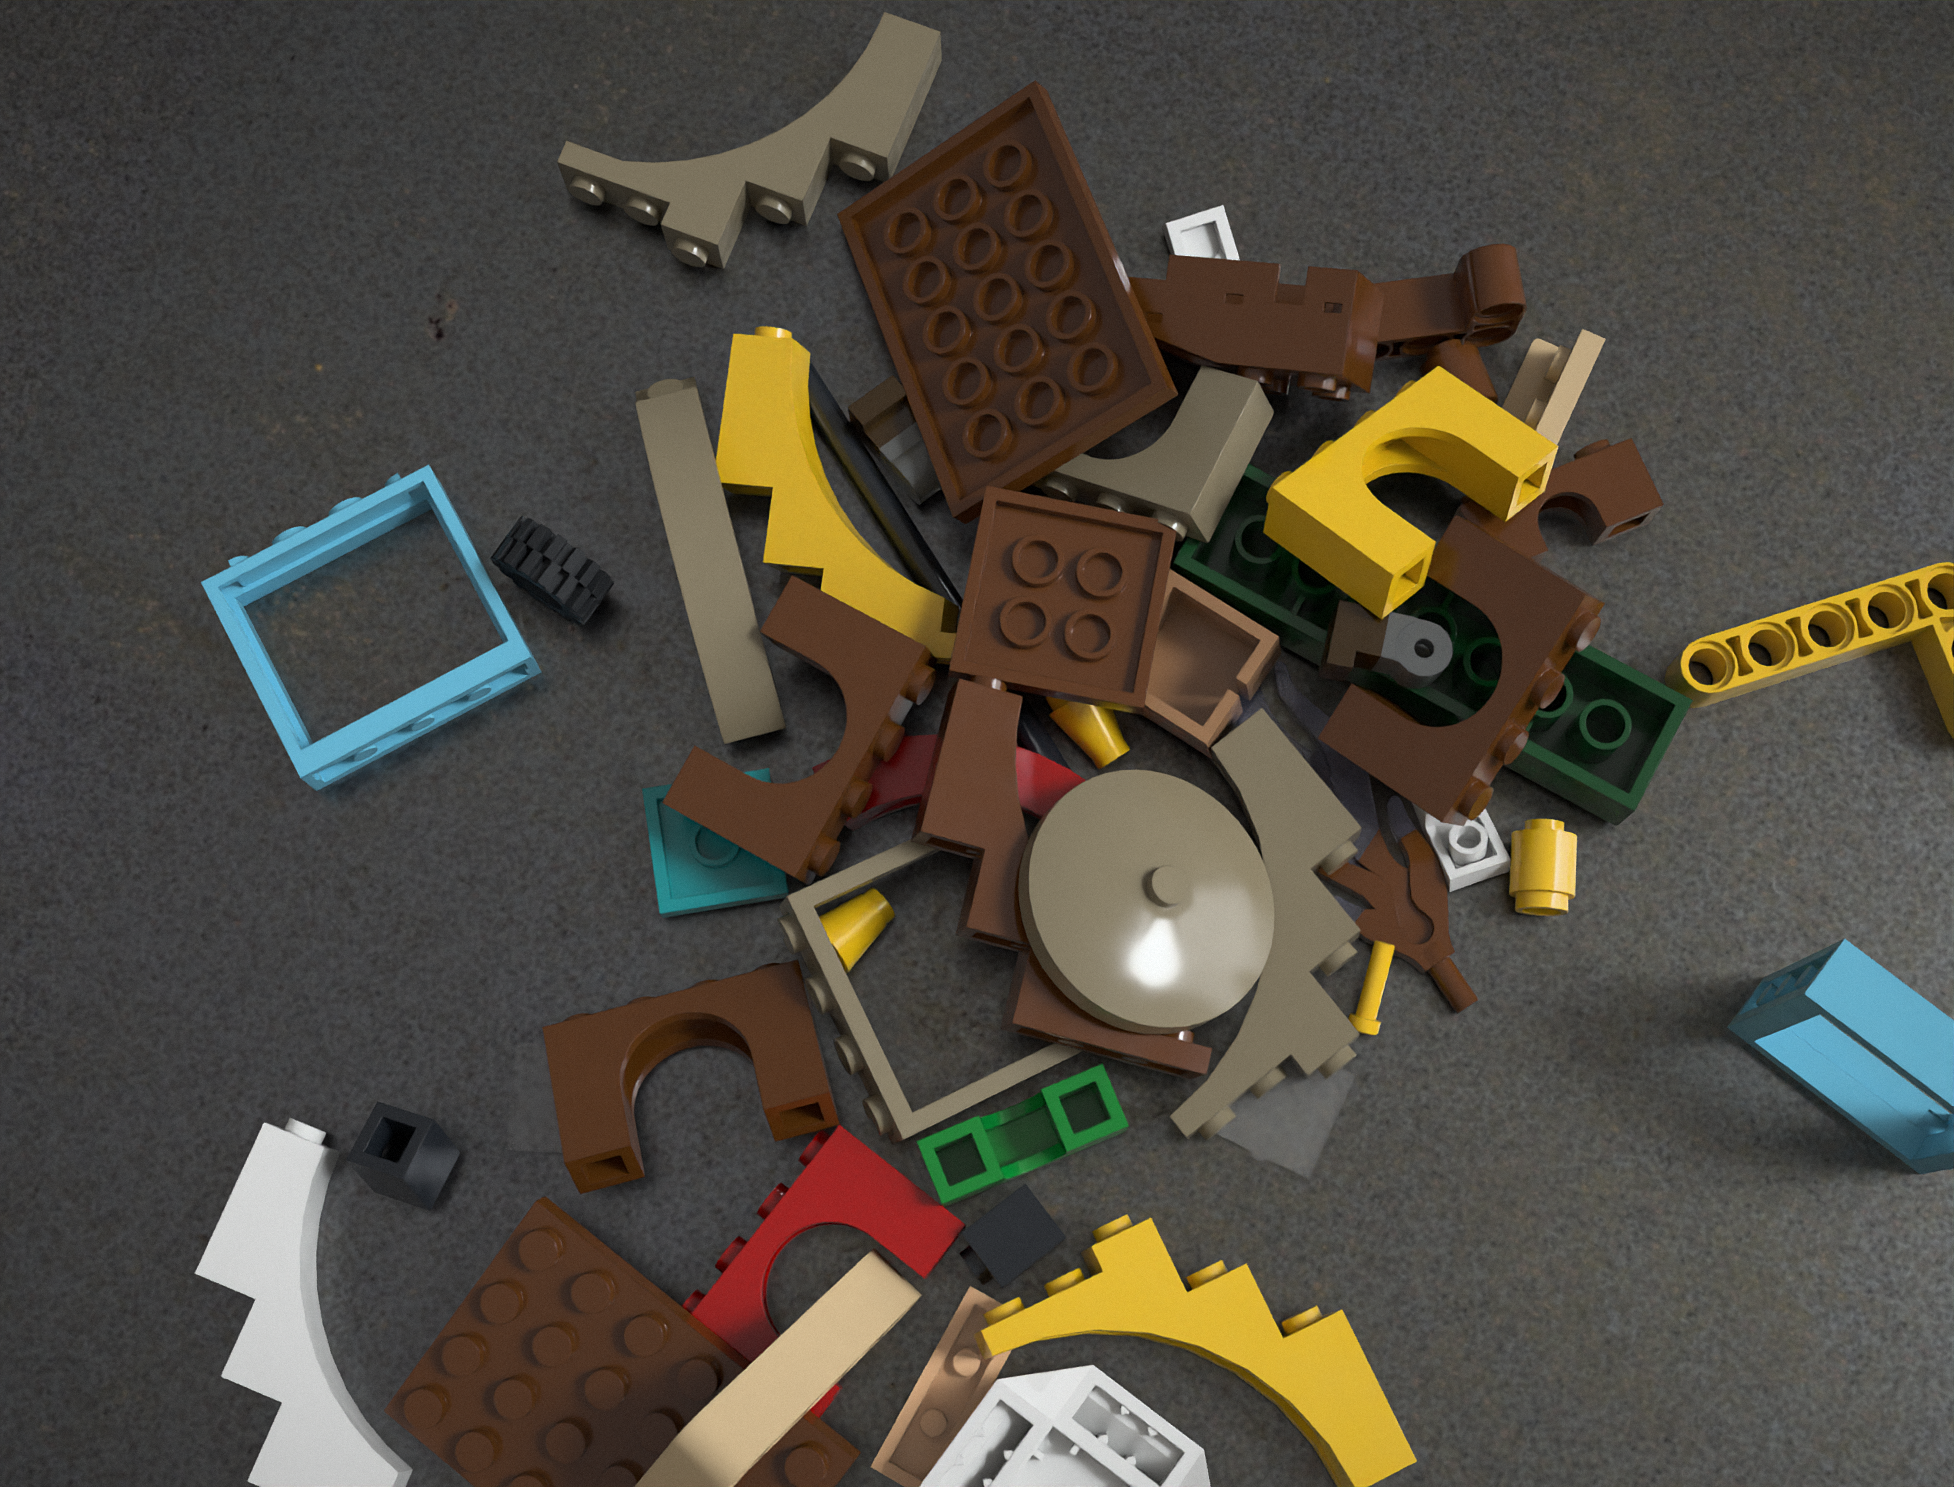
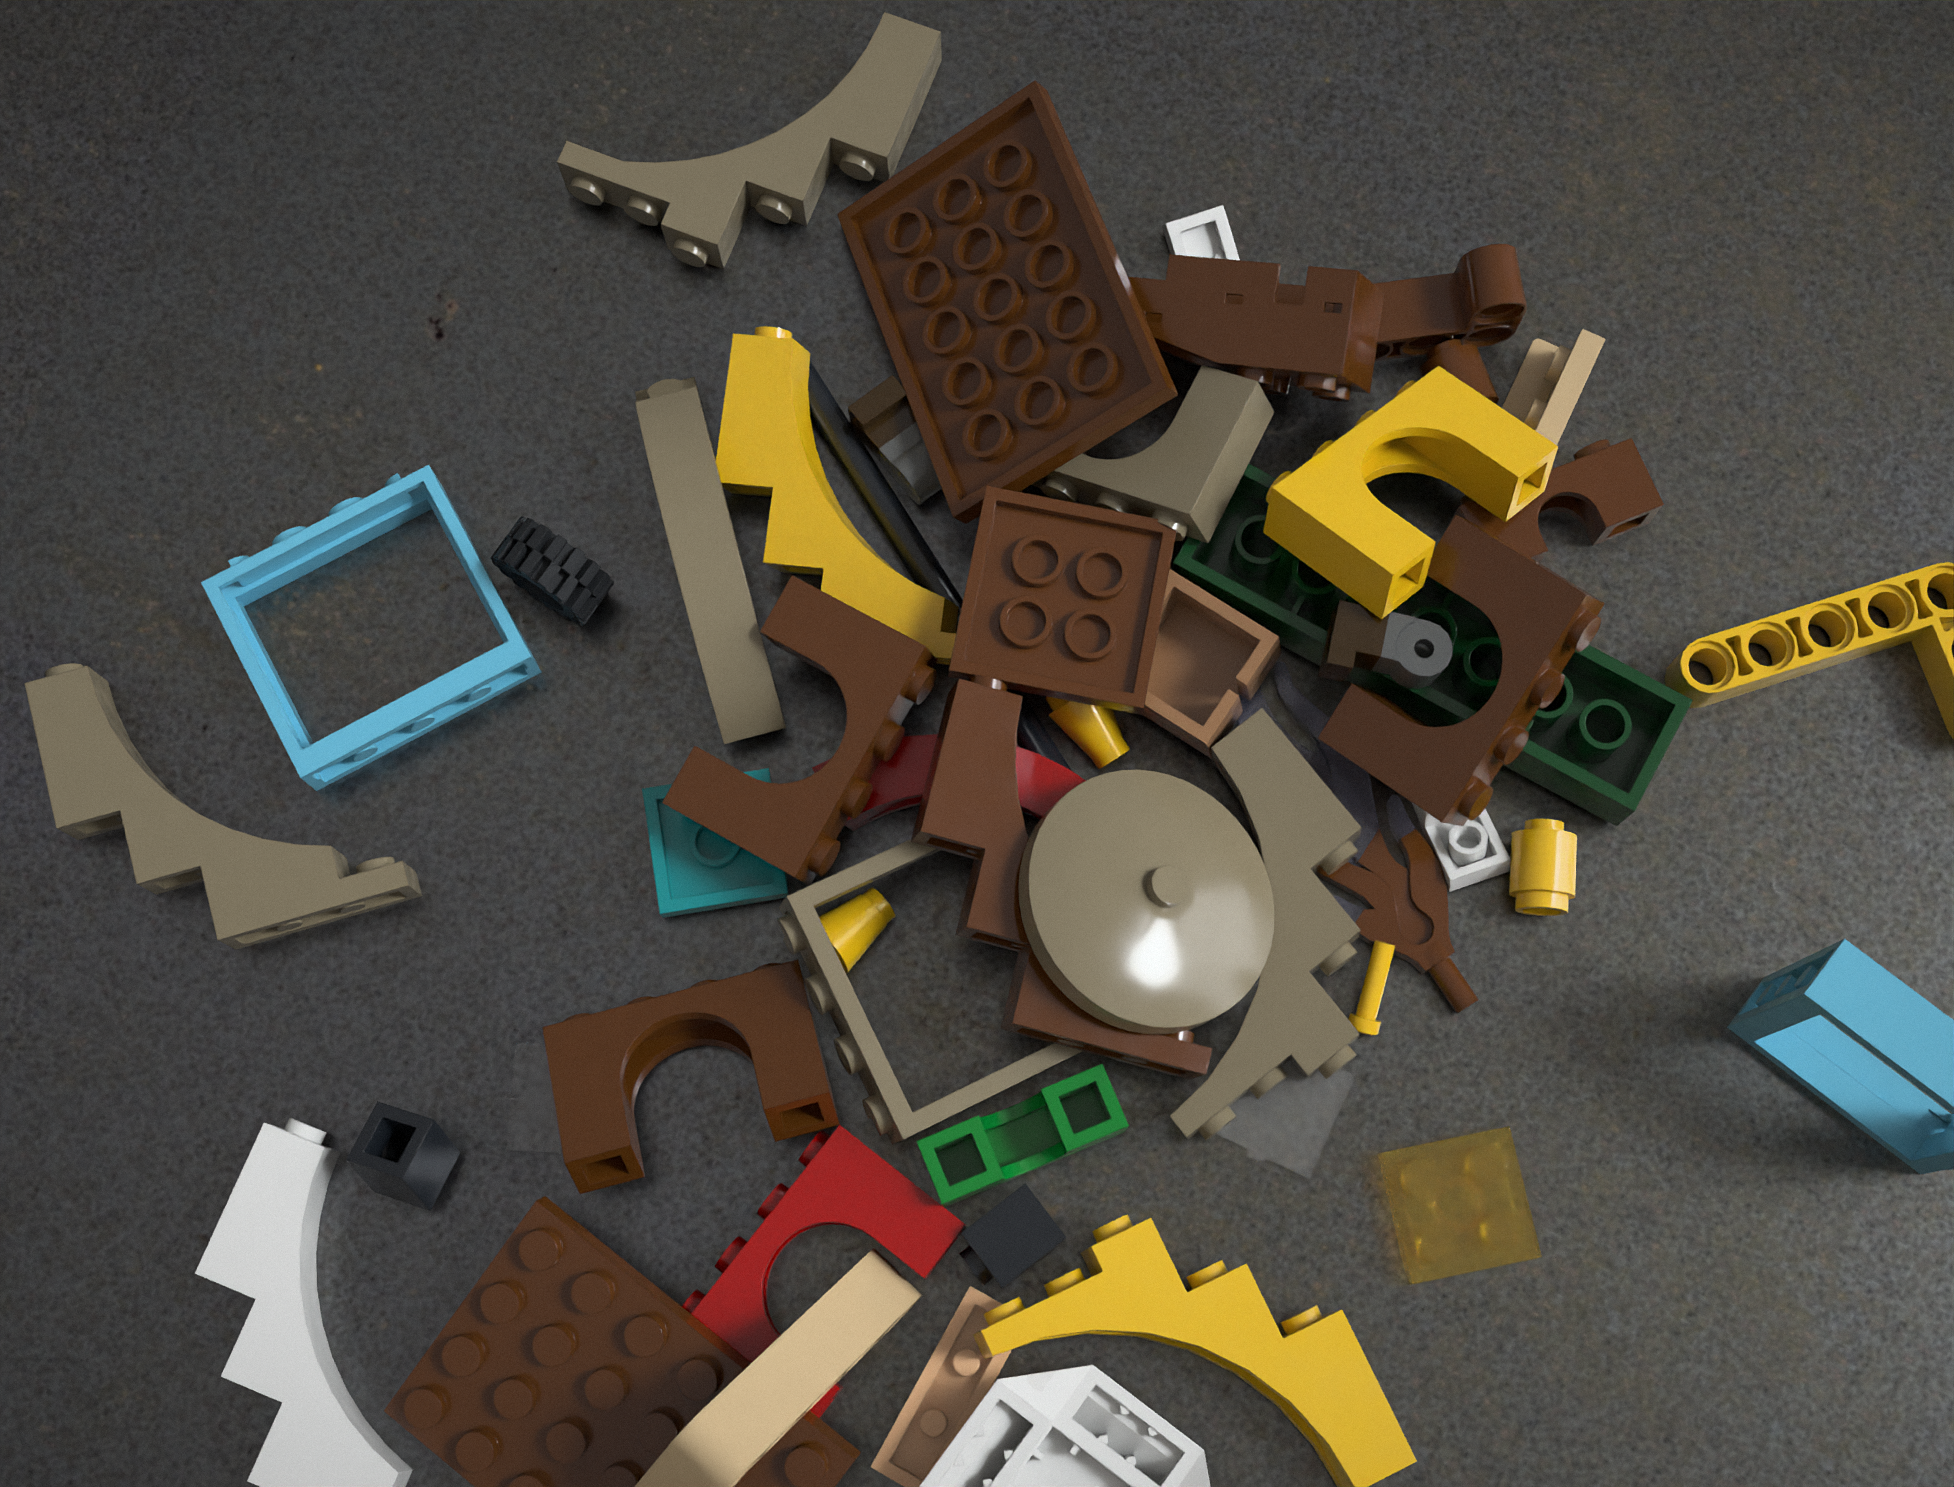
none -> dark tan arch [24,663,422,950]
none -> clear yellow plate [1378,1126,1542,1285]

